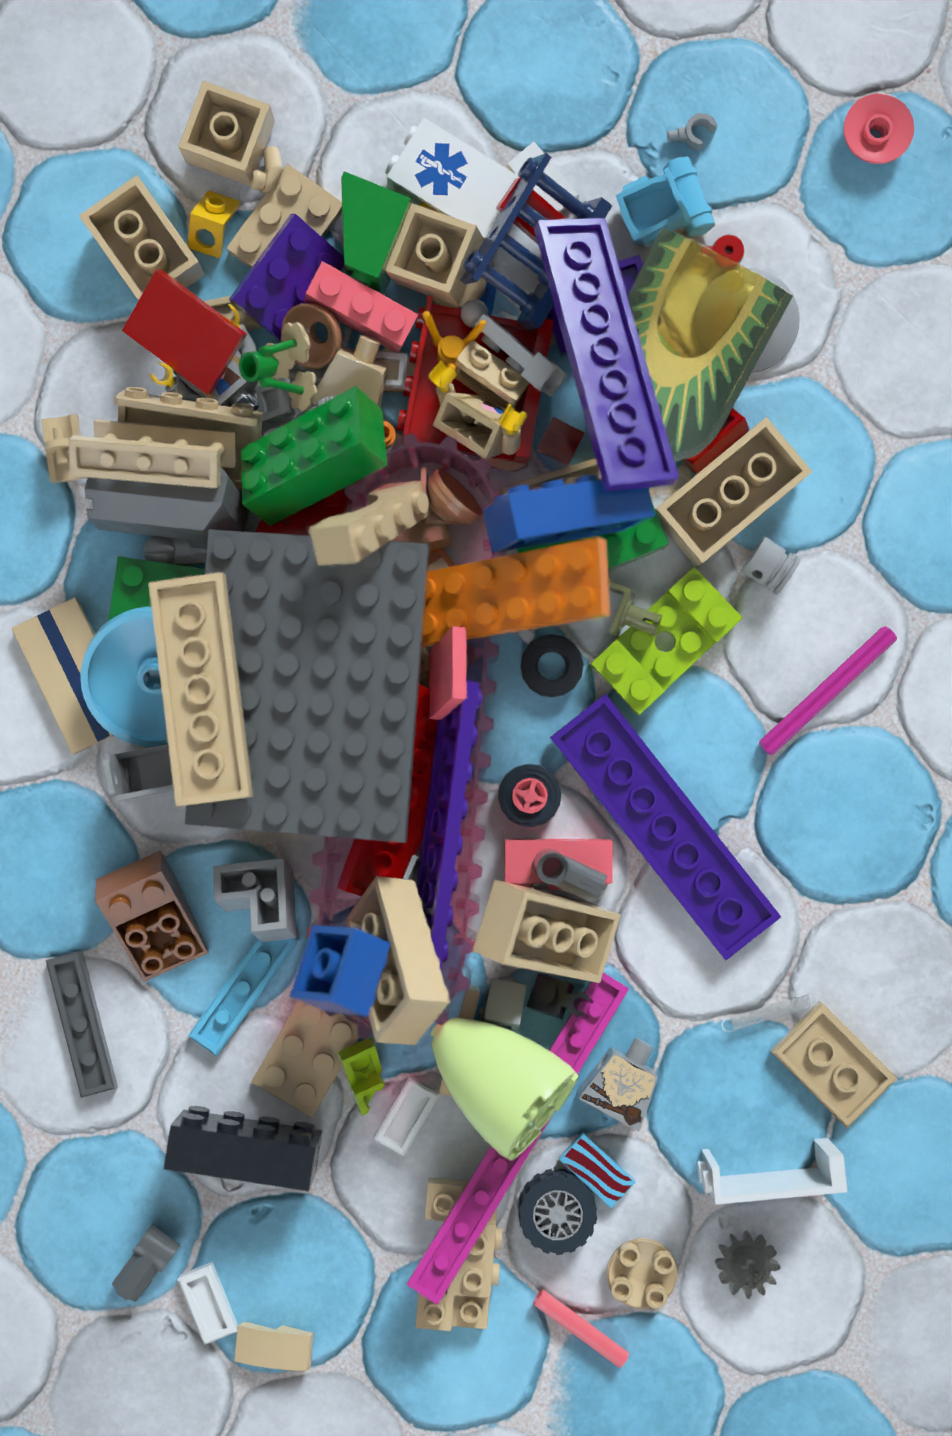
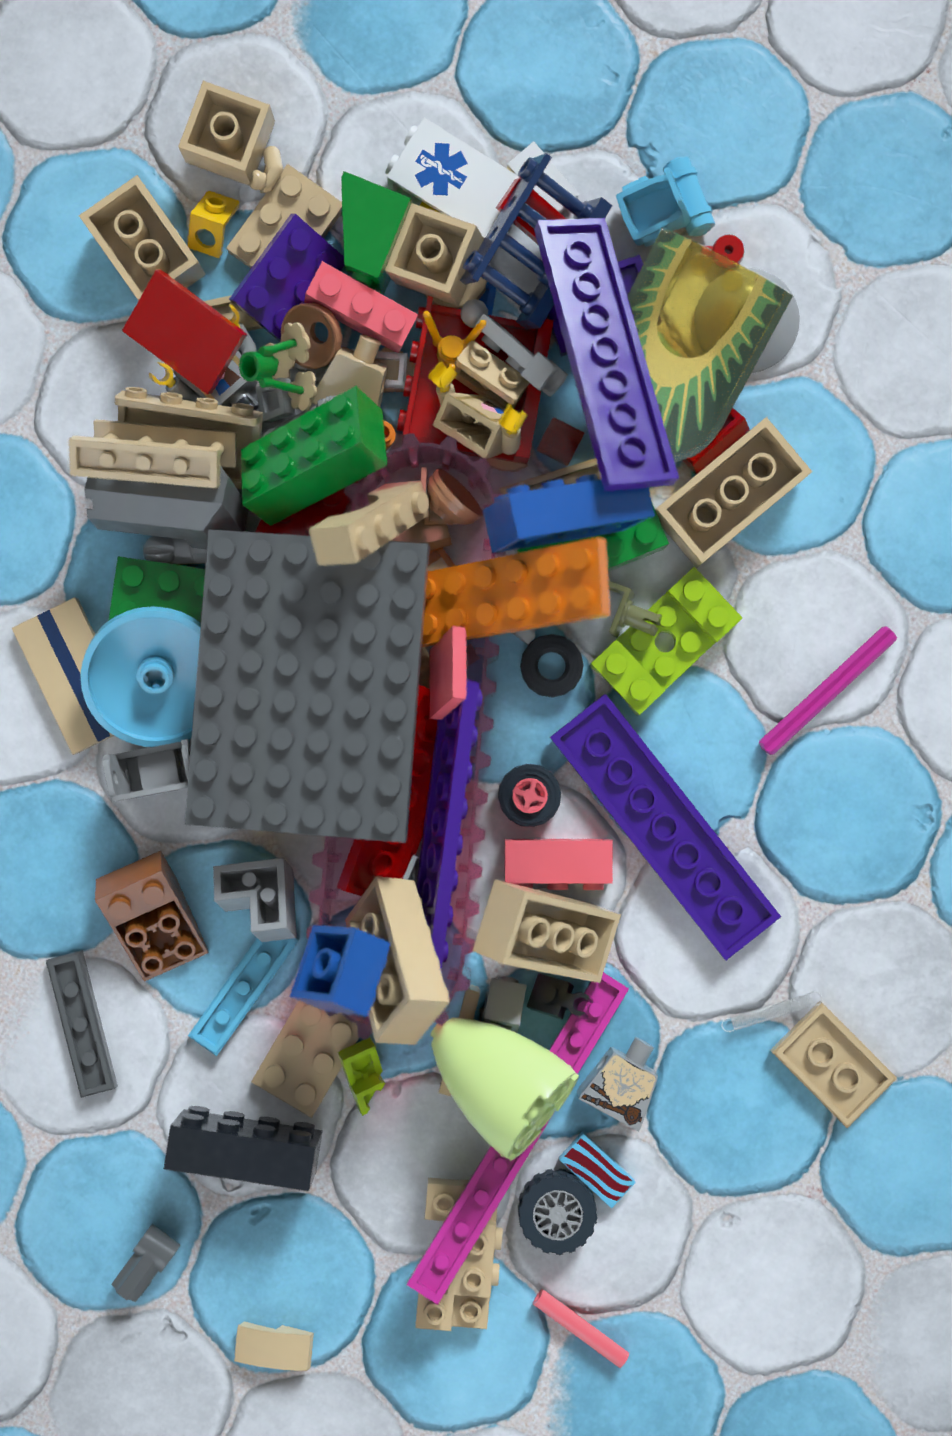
tan hips [41,414,87,484] -> none
tan plate [149,572,253,807] -> none
white tile [178,1261,238,1345] -> none
white tile [373,1075,440,1156] -> none
dark grey piece [533,849,607,904] -> none
tan dish [607,1238,678,1309] -> none
light grey piece [667,113,717,151] -> none
white panel [697,1138,847,1205] -> none
clear smoke gear [715,1230,781,1299] -> none
light grey piece [741,536,801,595] -> none
coral dish [843,93,914,164] -> none

